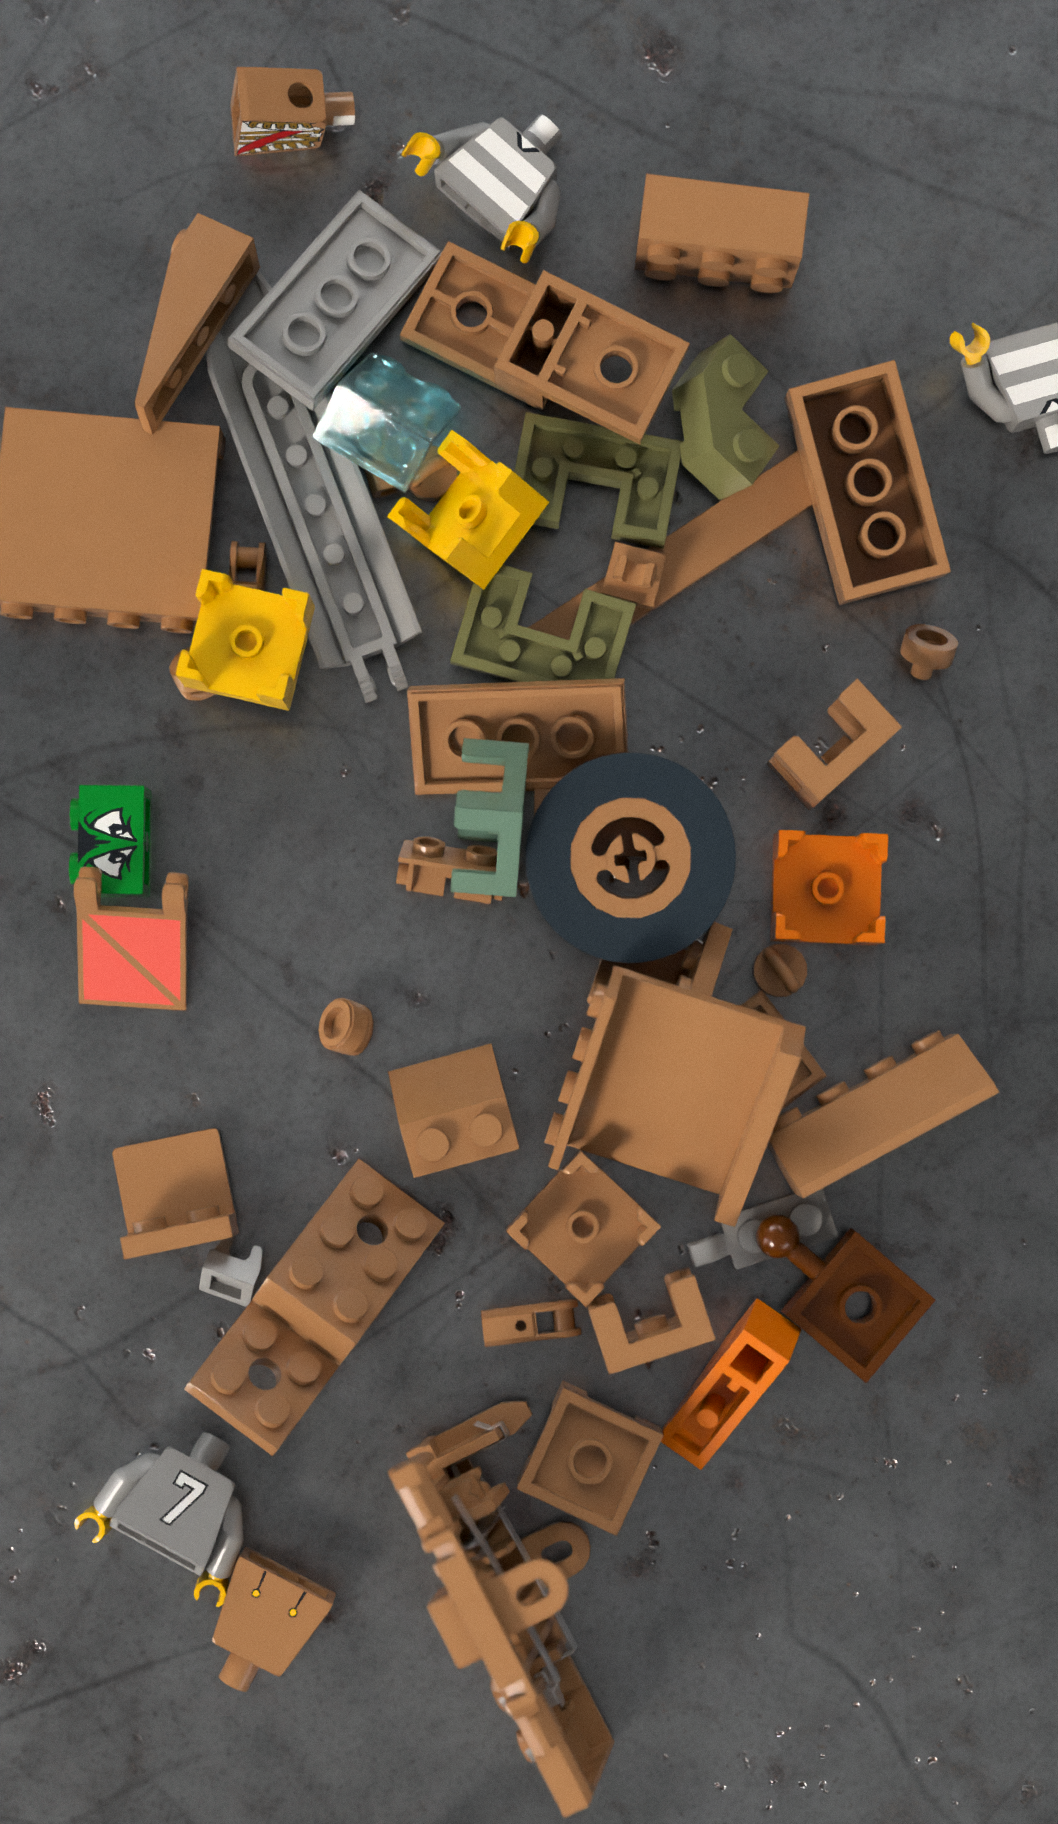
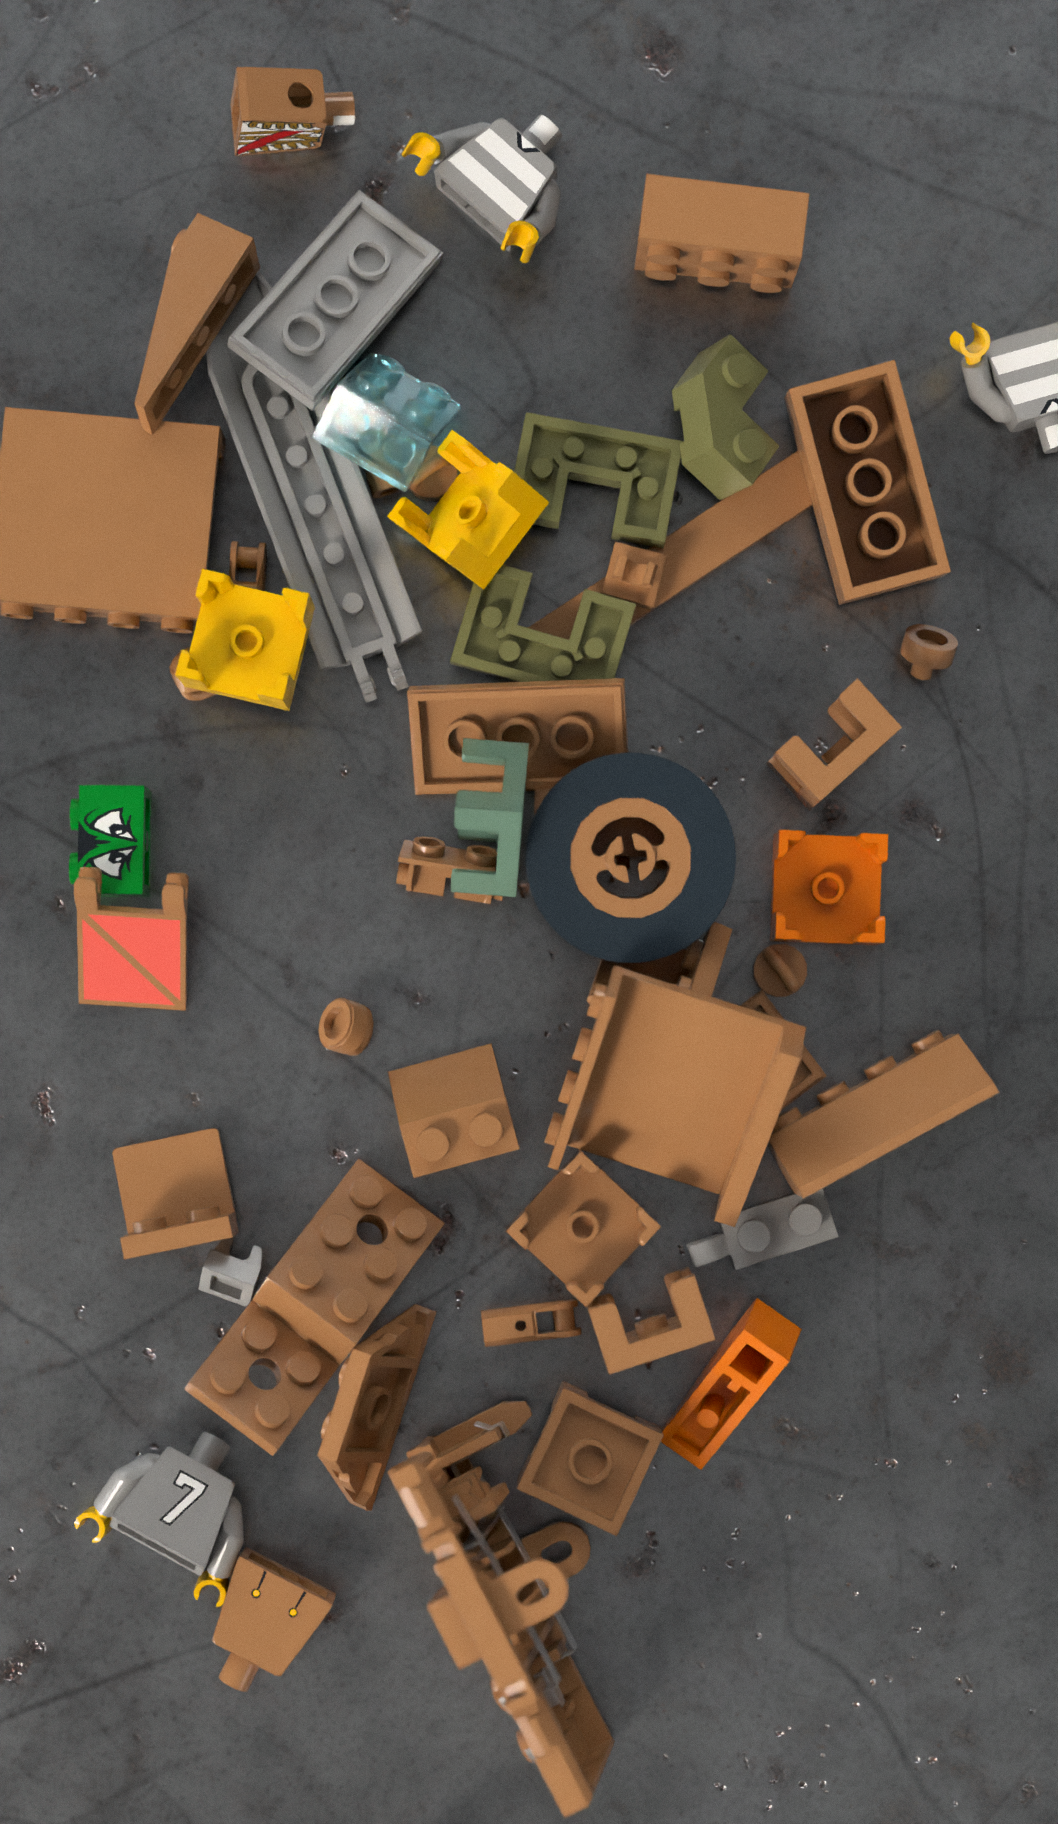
medium nougat bracket [400,241,690,444] -> none
reddish brown plate [756,1215,936,1383] -> none
none -> medium nougat wing [318,1304,437,1511]

